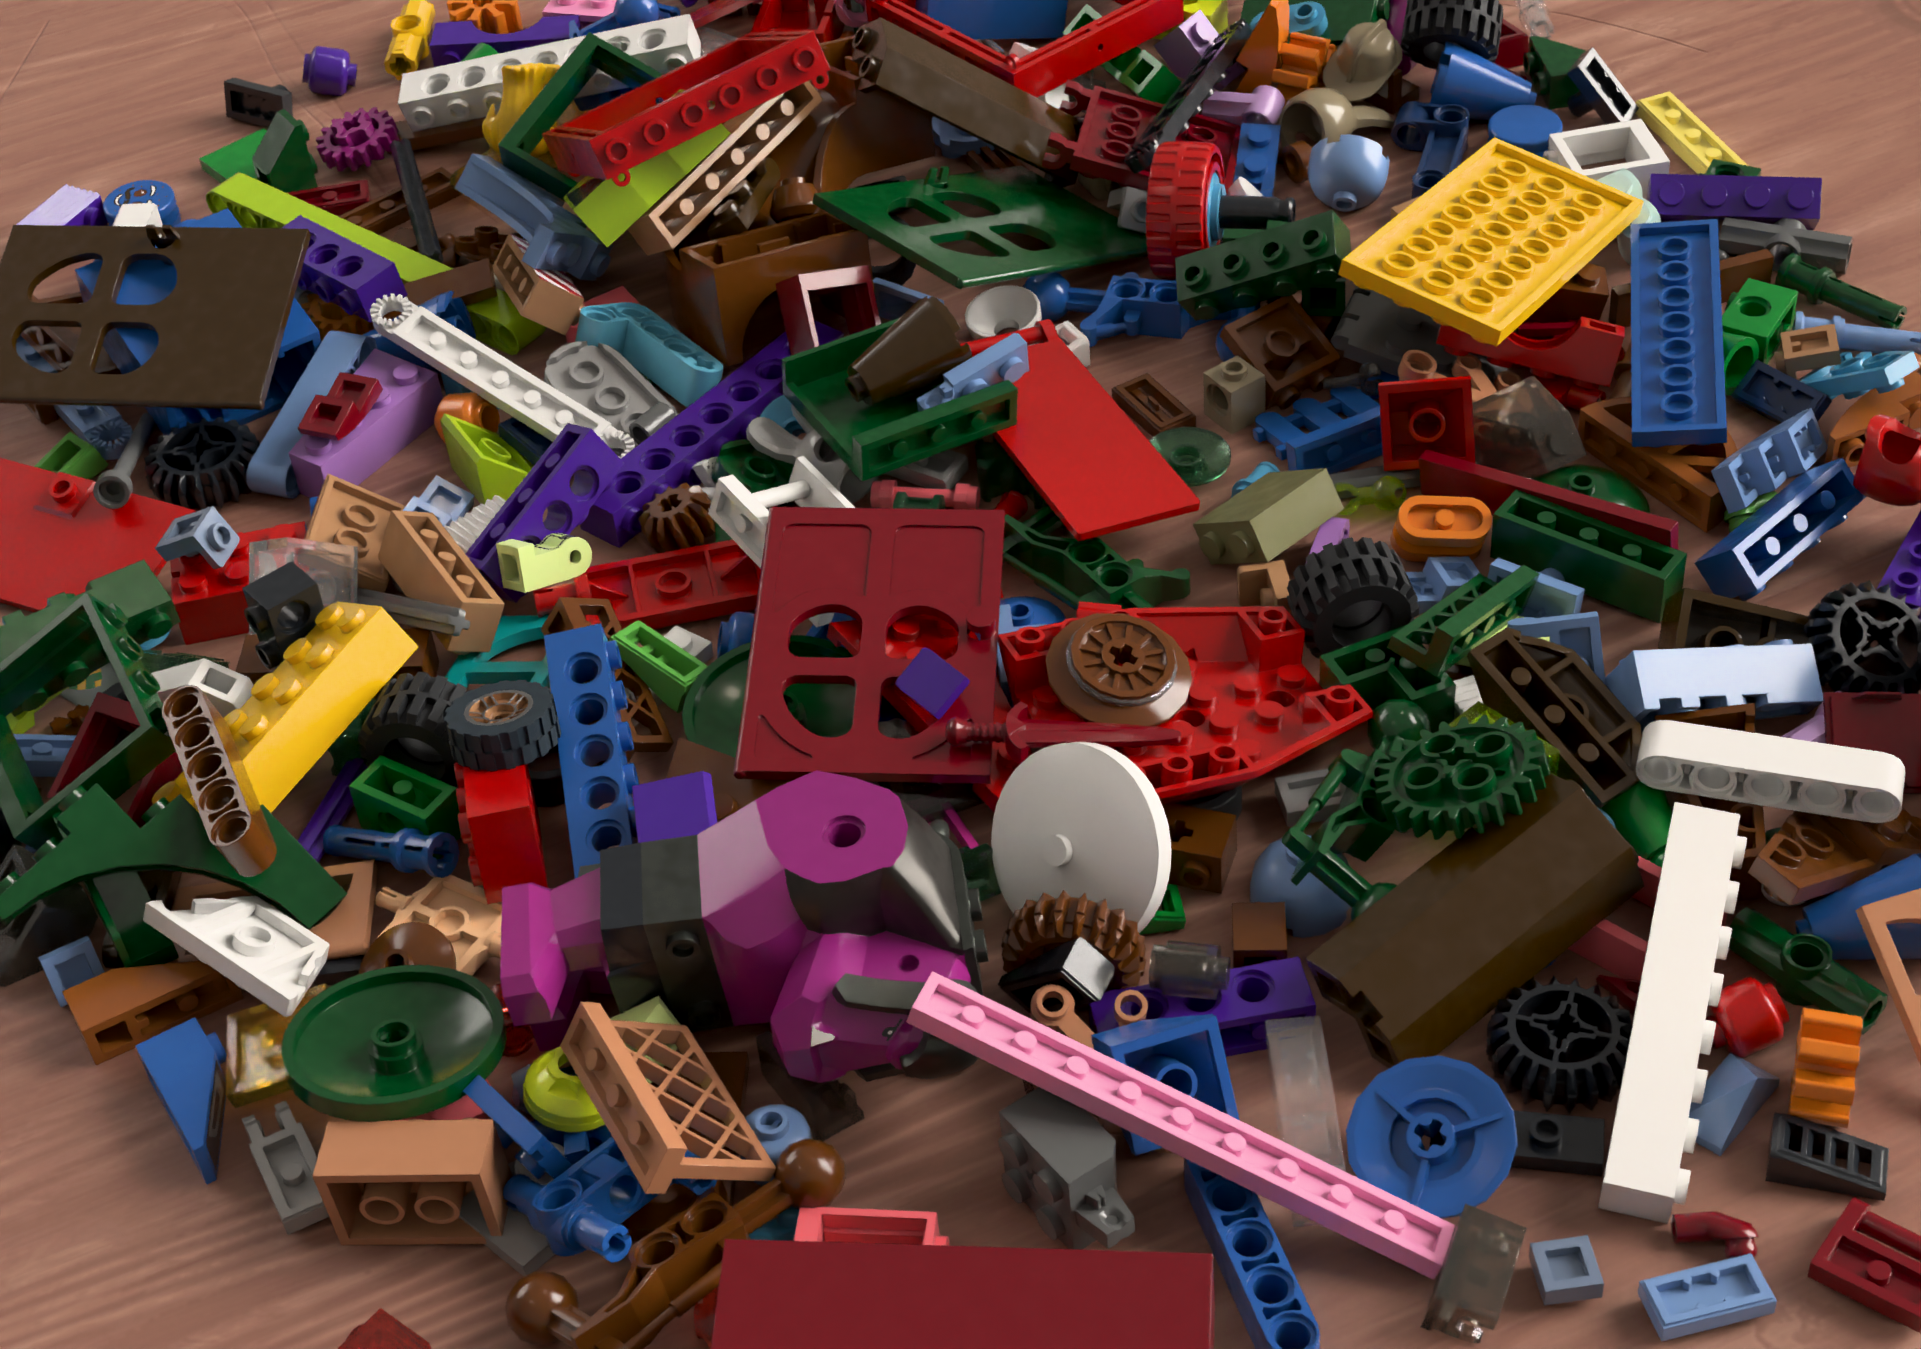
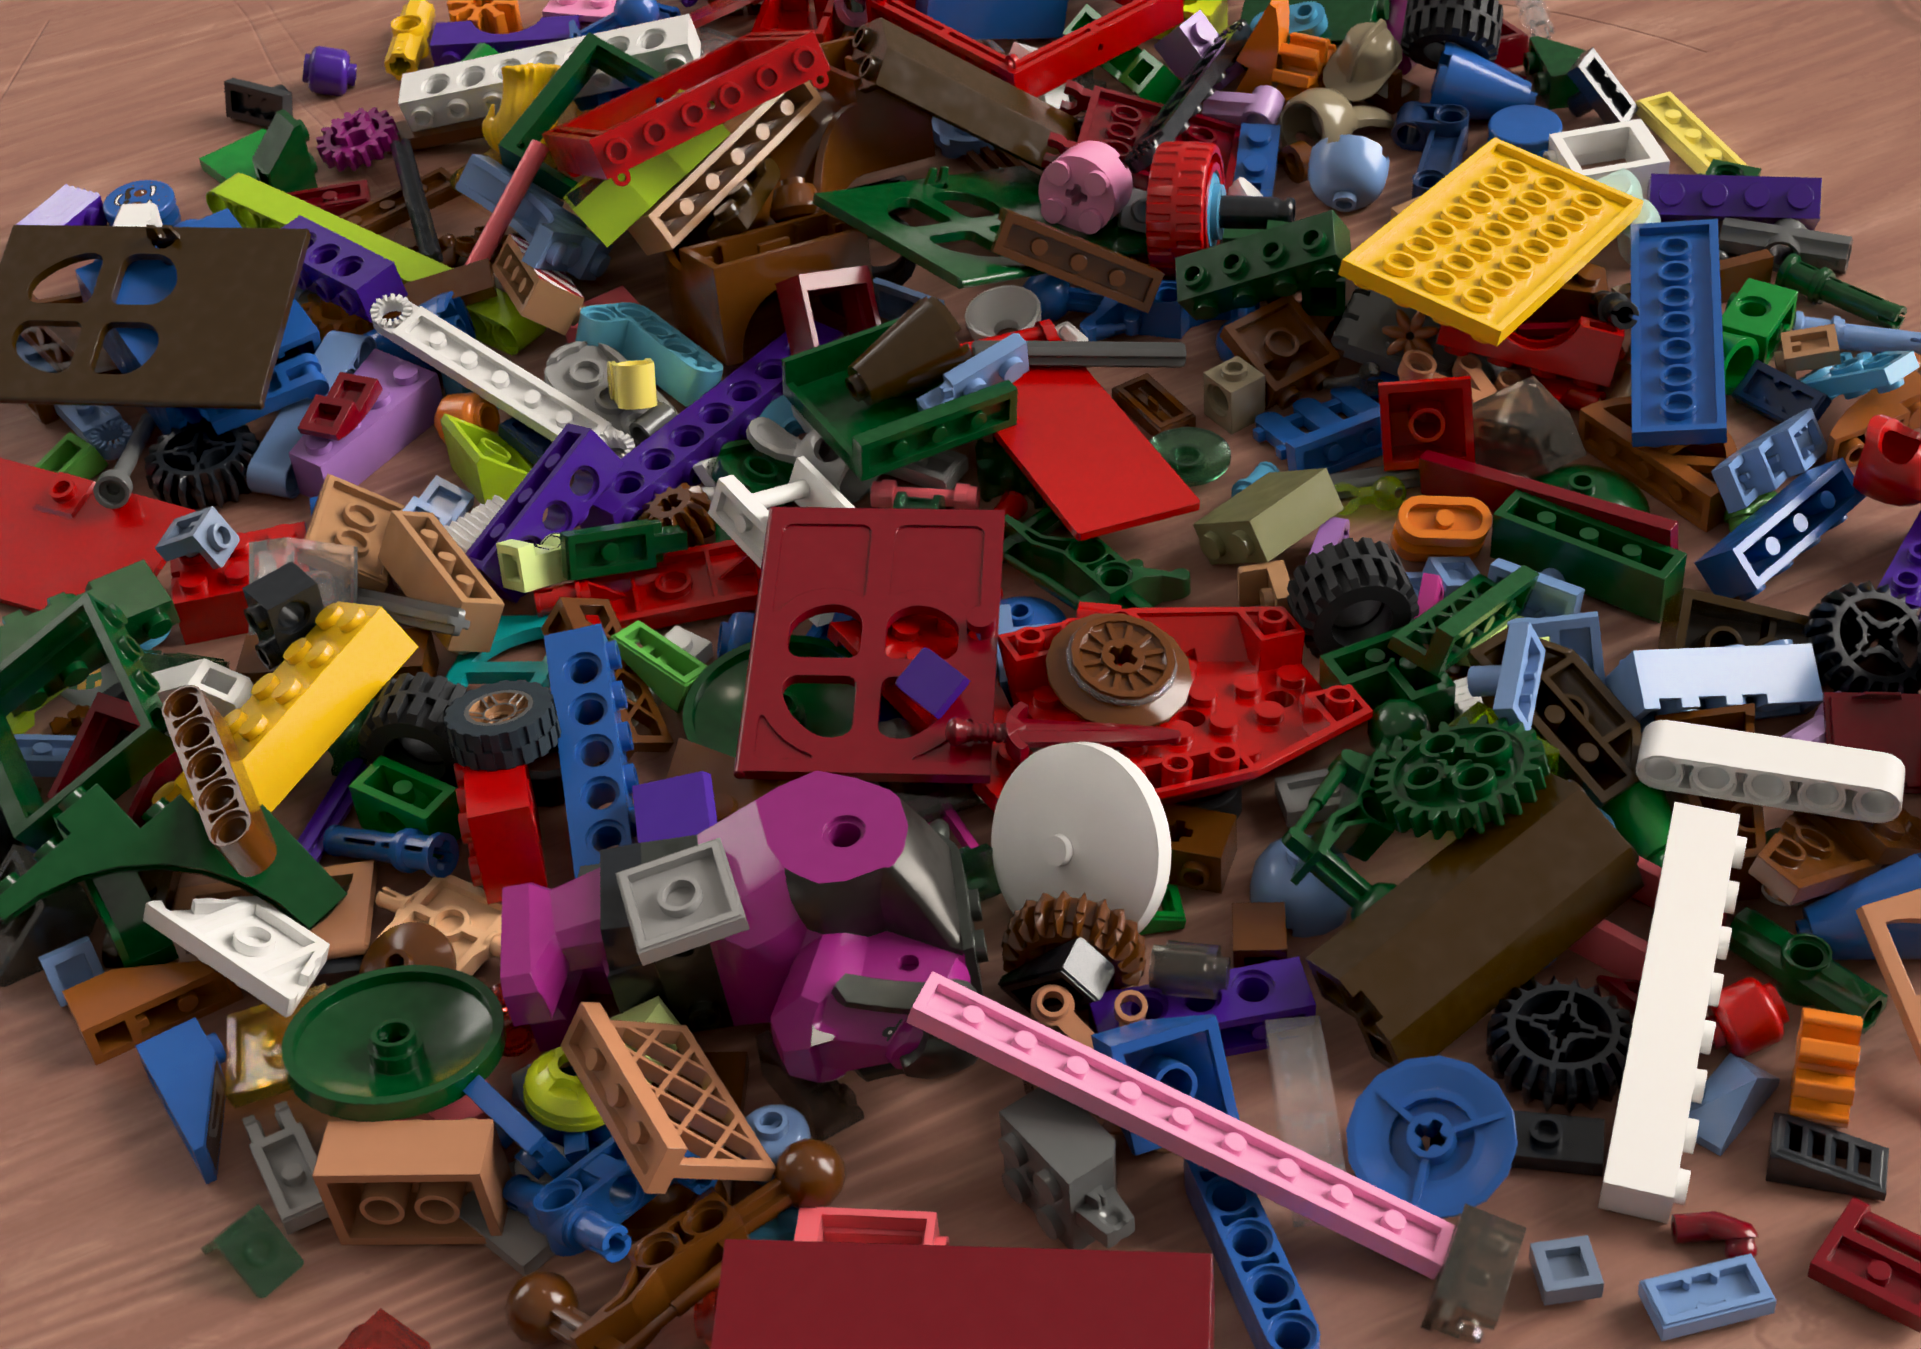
none -> clear green bracket [200,1204,304,1299]
none -> blue plate [206,353,330,435]
none -> coral piece [464,140,549,265]
none -> dark green hinge [560,519,688,581]
none -> light yellow piece [607,358,657,410]
none -> light grey tile [615,838,750,966]
none -> dark grey axle [971,340,1186,368]
none -> reddish brown fence [990,207,1164,313]
none -> bright pink brick [1039,141,1133,234]
none -> dark orange plant [1382,309,1439,355]
none -> dark pink tile [1414,573,1445,629]
none -> medium blue tile [1467,622,1546,731]
none -> black pin [1589,290,1639,330]

